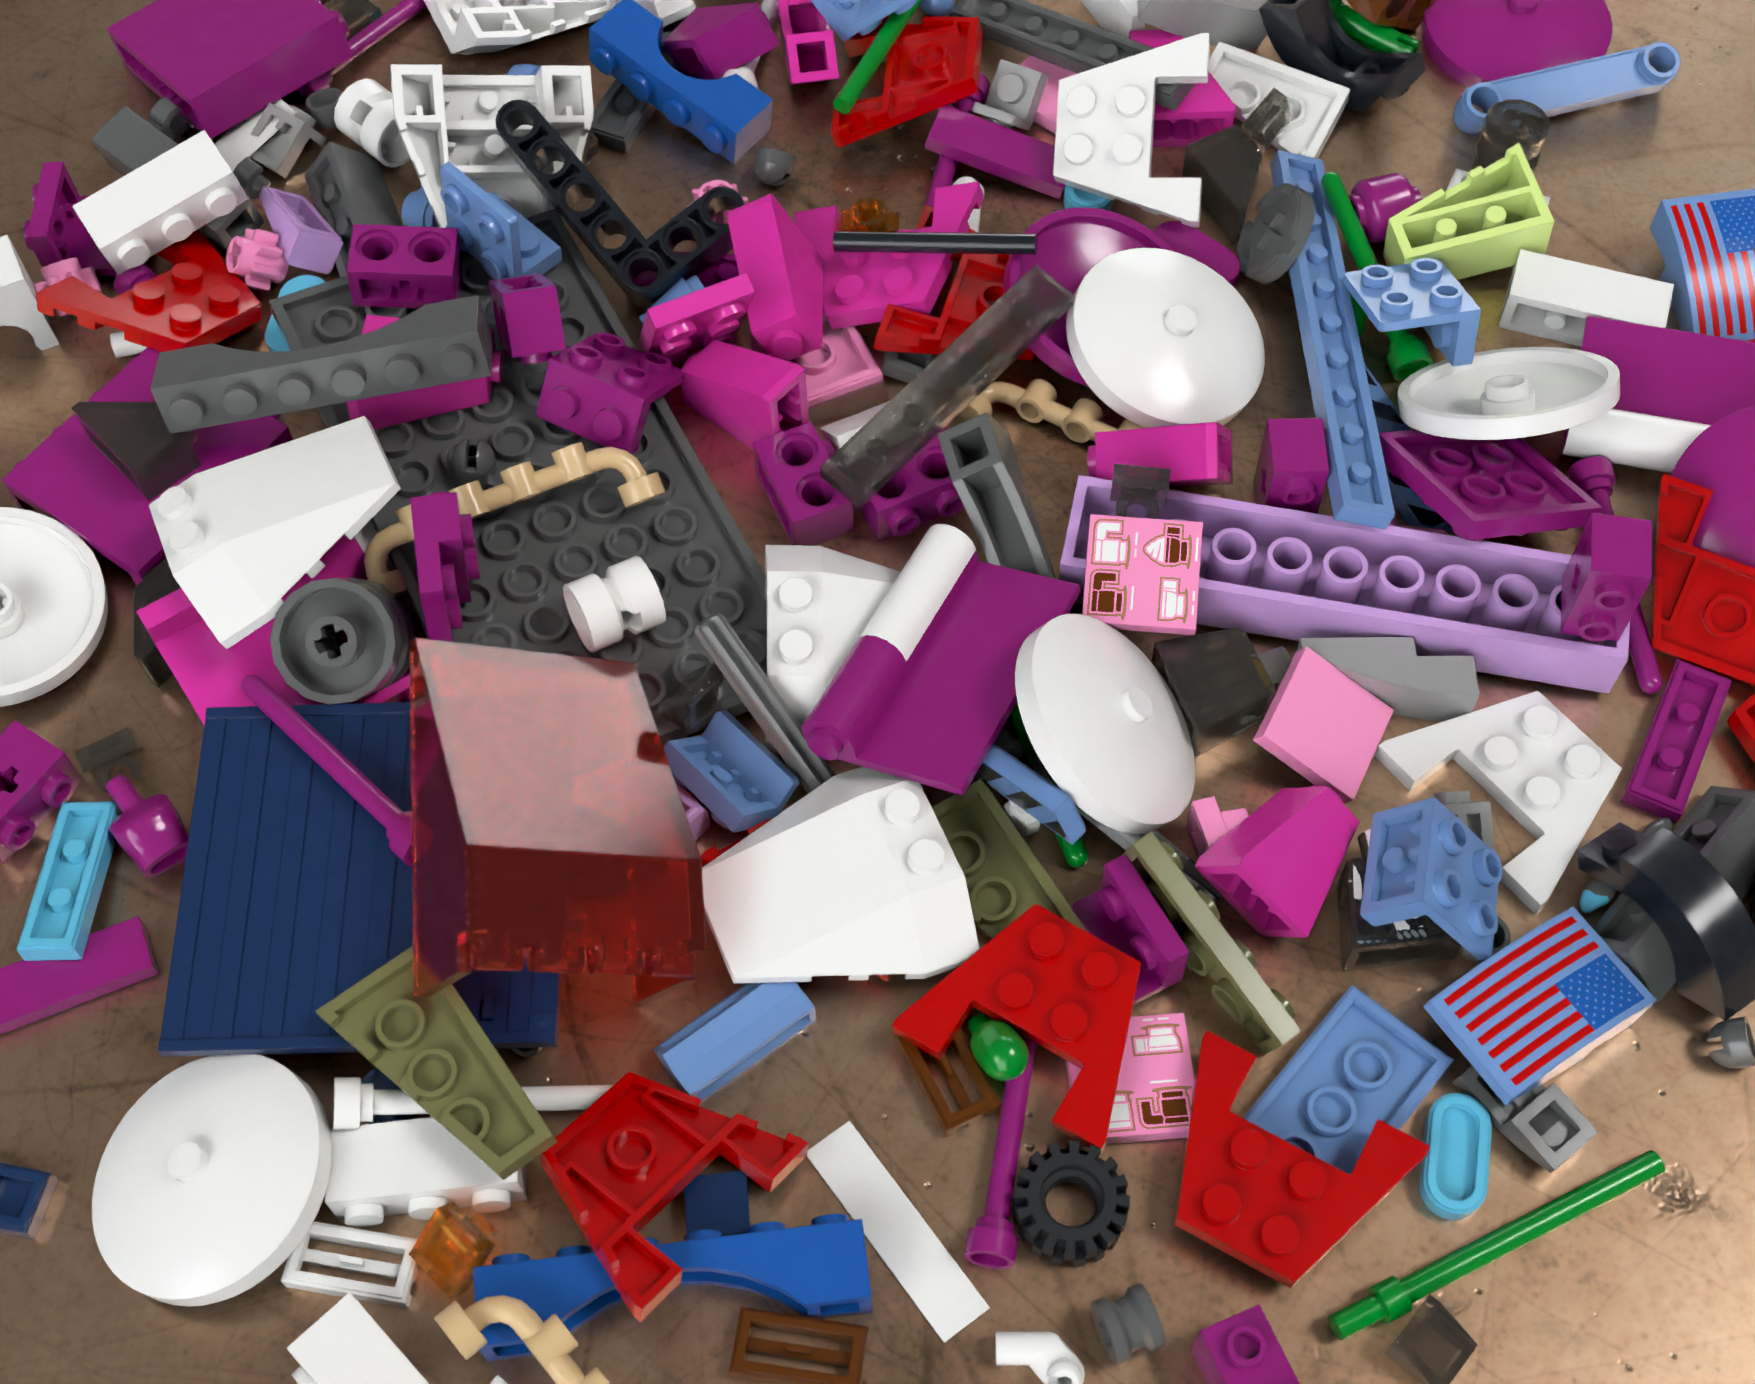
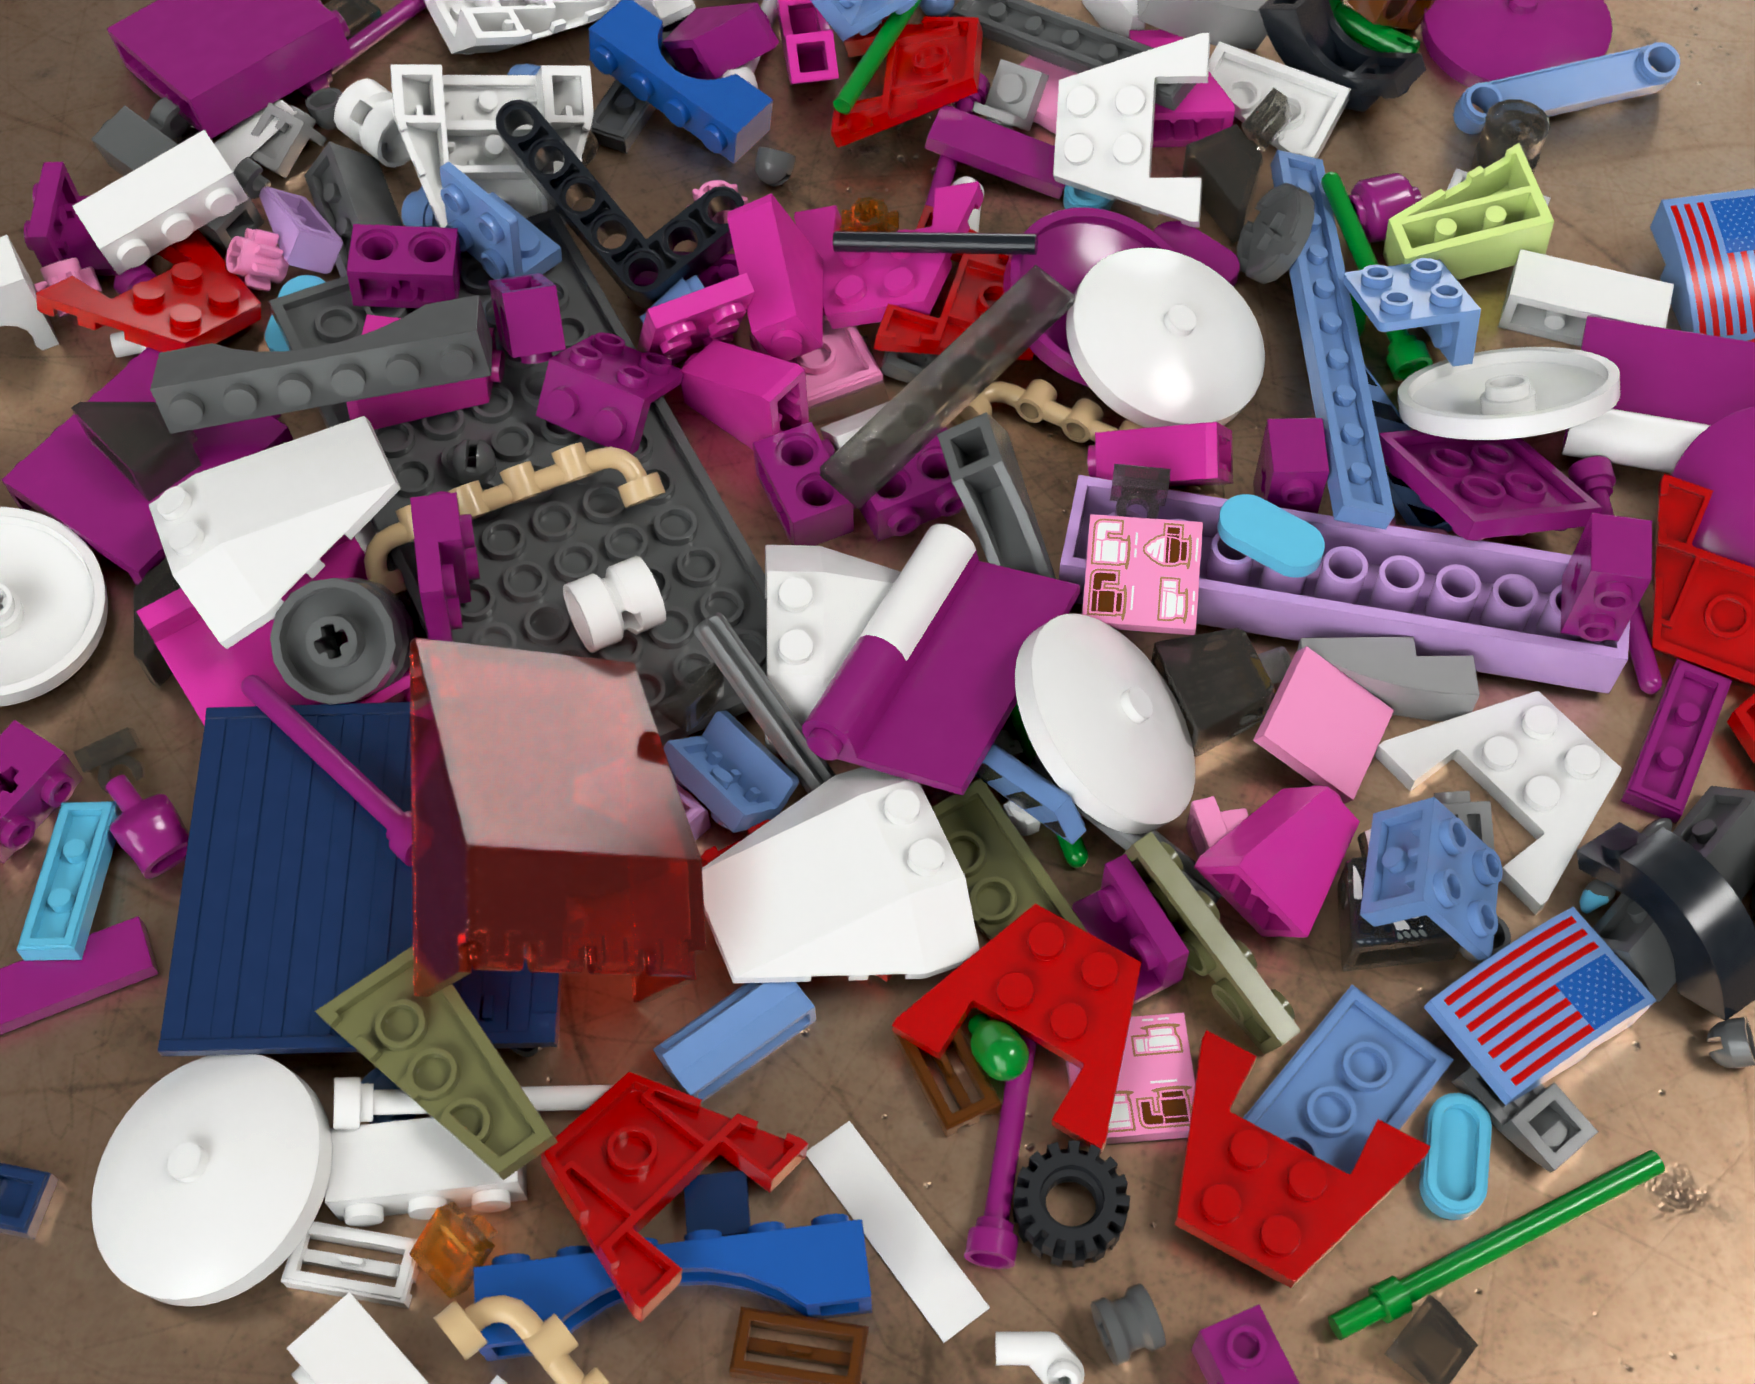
none -> medium azure tile [1217,494,1325,578]

